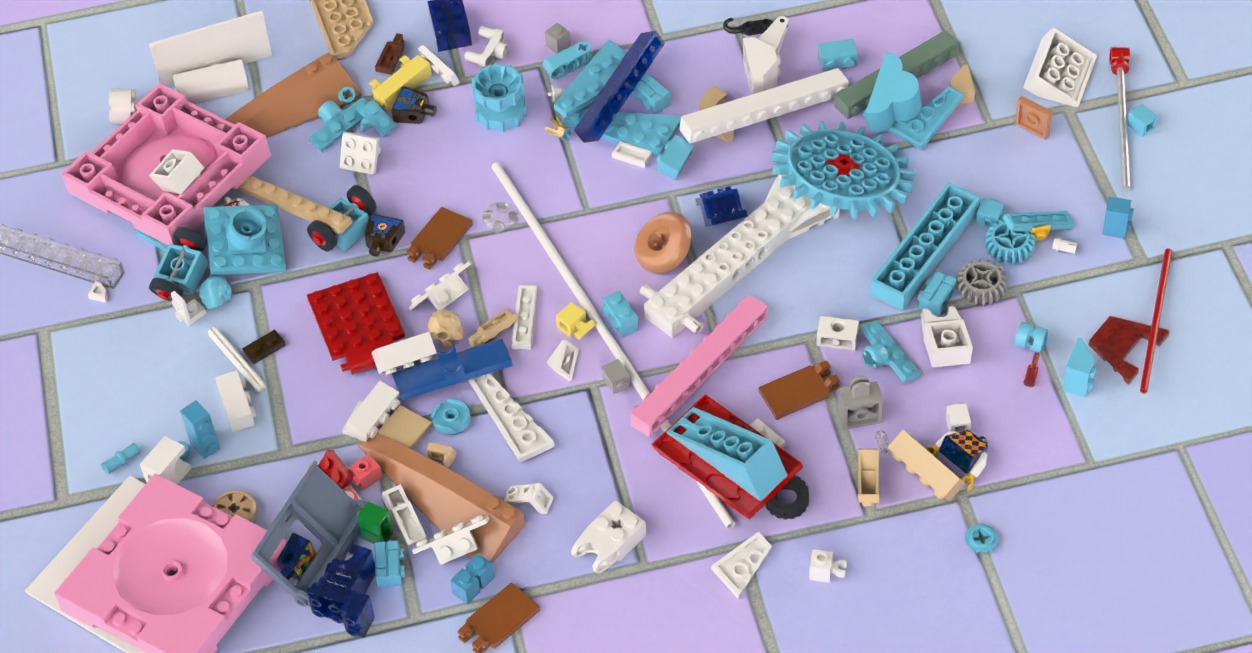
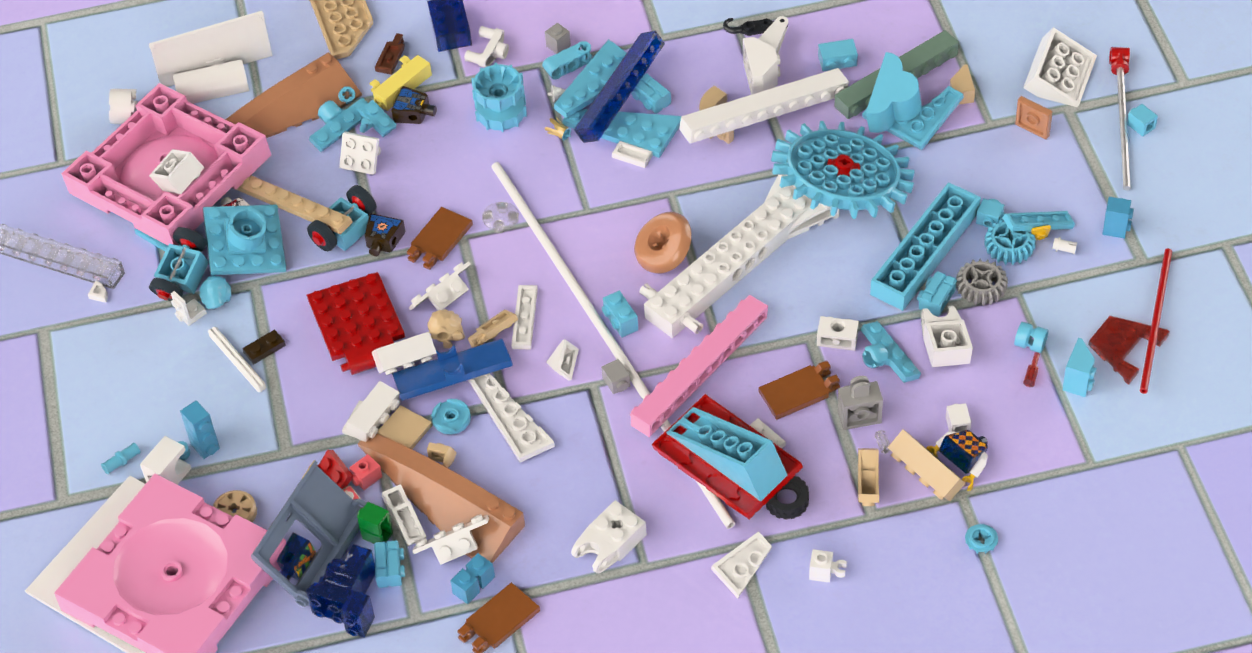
white brick [215,370,256,432] -> none
white plate [418,45,460,87] -> none
white bracket [504,483,554,514] -> none
light yellow brick [556,302,596,340] -> none
medium azure brick [656,135,695,180] -> none
clear blue bracket [695,186,748,227] -> none

